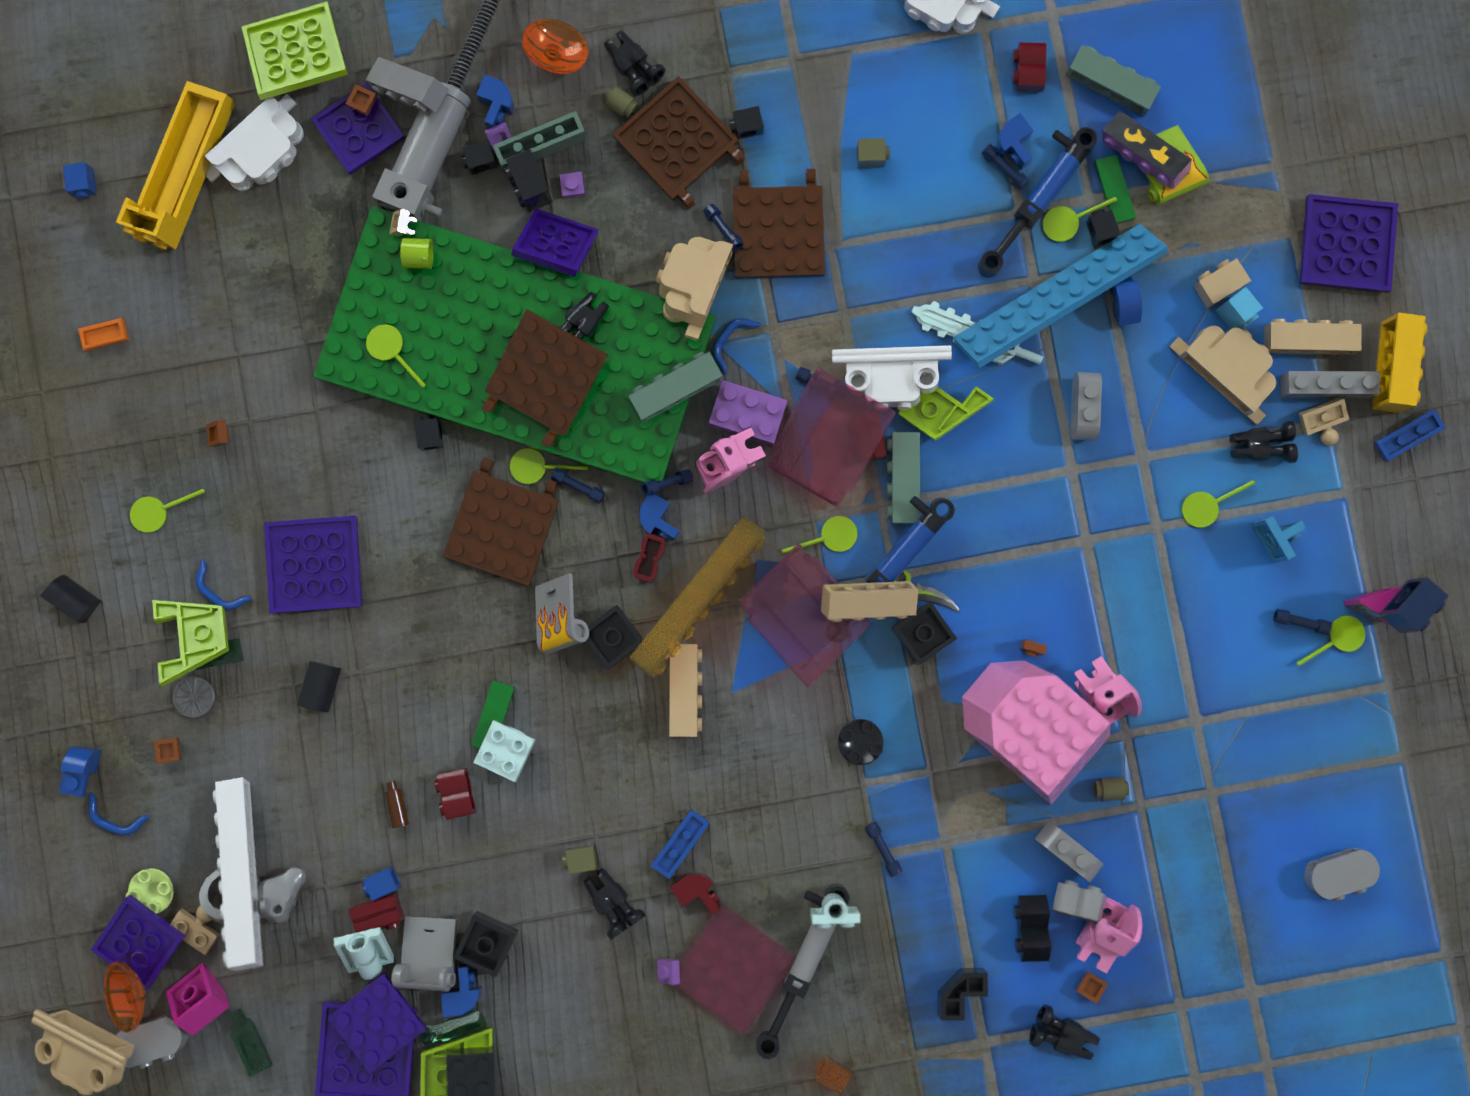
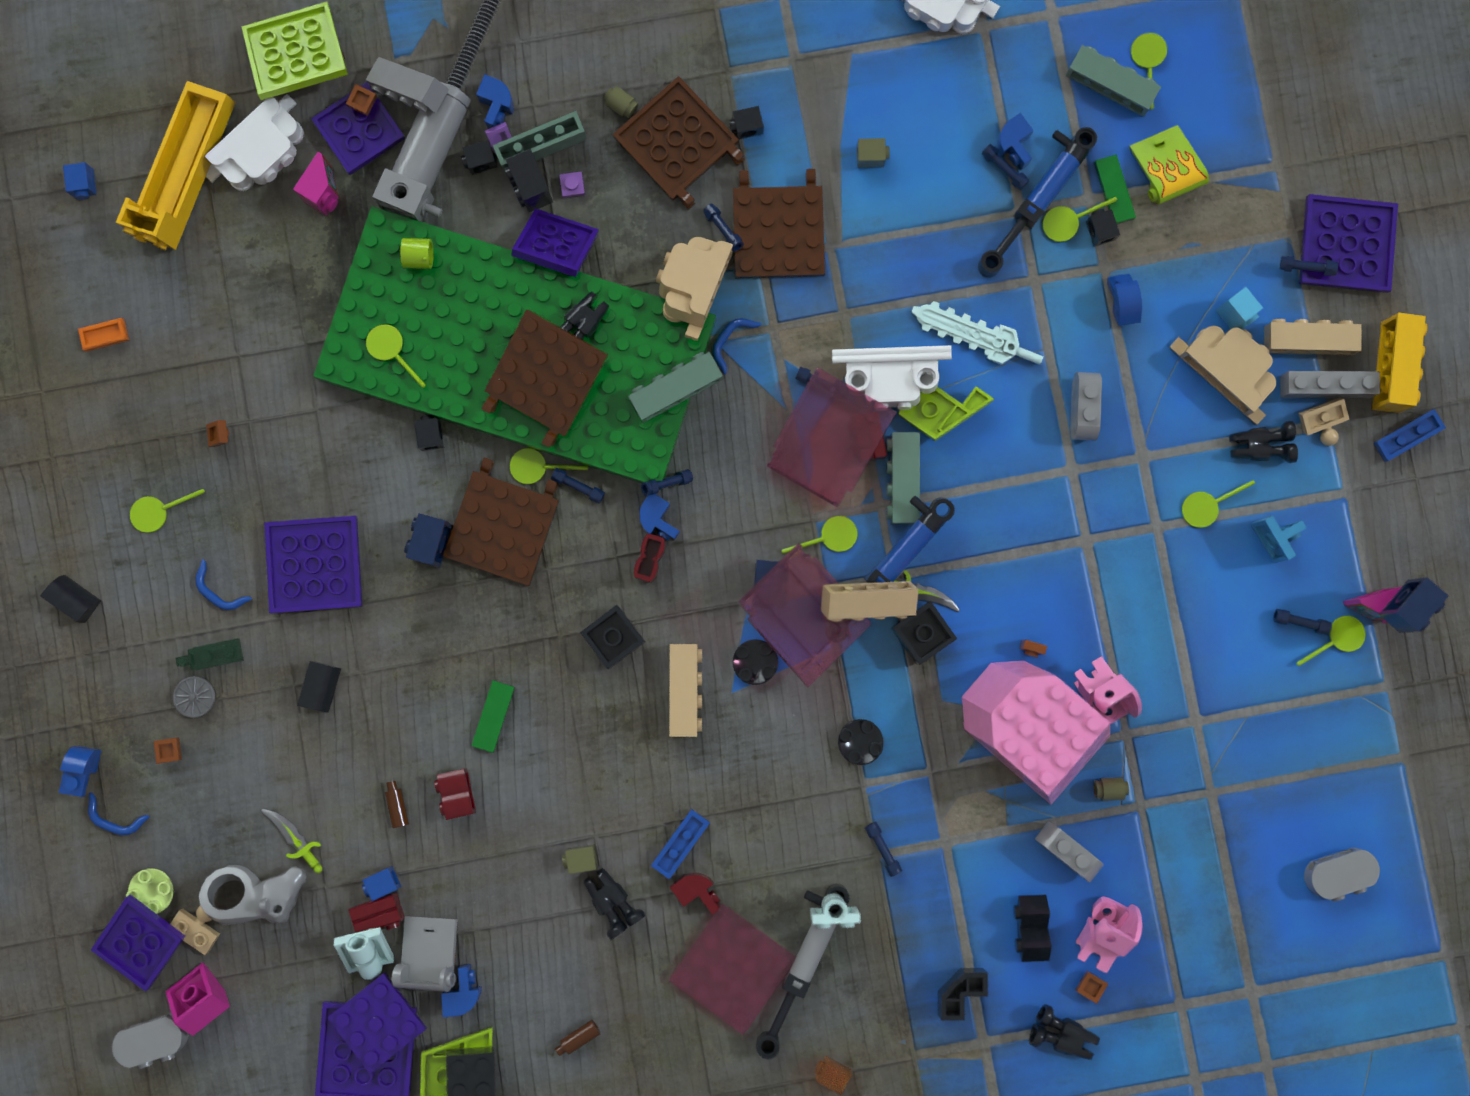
tan brick [32,1009,134,1095] -> none
clear orange dish [104,961,146,1032] -> none
lime wing [152,600,229,687] -> none
white brick [213,777,263,971] -> none
clear green hinge [229,1008,273,1077] -> none
tile [389,209,417,237] -> none
clear green hinge [420,1010,487,1046] -> none
black brick [454,911,519,977] -> none
light aqua plate [473,720,536,782] -> none
clear orange dish [522,19,588,74] -> none
light grey door [535,573,589,654] -> none
black piece [604,30,666,96] -> none
clear yellow brick [629,516,766,678] -> none
medium lavender plate [657,958,680,985] -> none
bright pink piece [696,428,766,495] -> none
medium lavender brick [709,380,788,447] -> none
dark azure plate [953,224,1168,368] -> none
dark red brick [1012,42,1047,92] -> none
light grey brick [1052,880,1107,923] -> none
brick [1102,111,1192,189] -> none
tan brick [1193,258,1251,309] -> none
none -> piece [261,809,323,873]
none -> dark pink slope [293,152,339,216]
none -> dark blue brick [404,513,453,568]
none -> reddish brown cylinder [555,1020,601,1056]
none -> black dish [733,639,778,685]
none -> lime piece [1131,33,1167,110]
none -> dark blue bar [1280,256,1338,276]

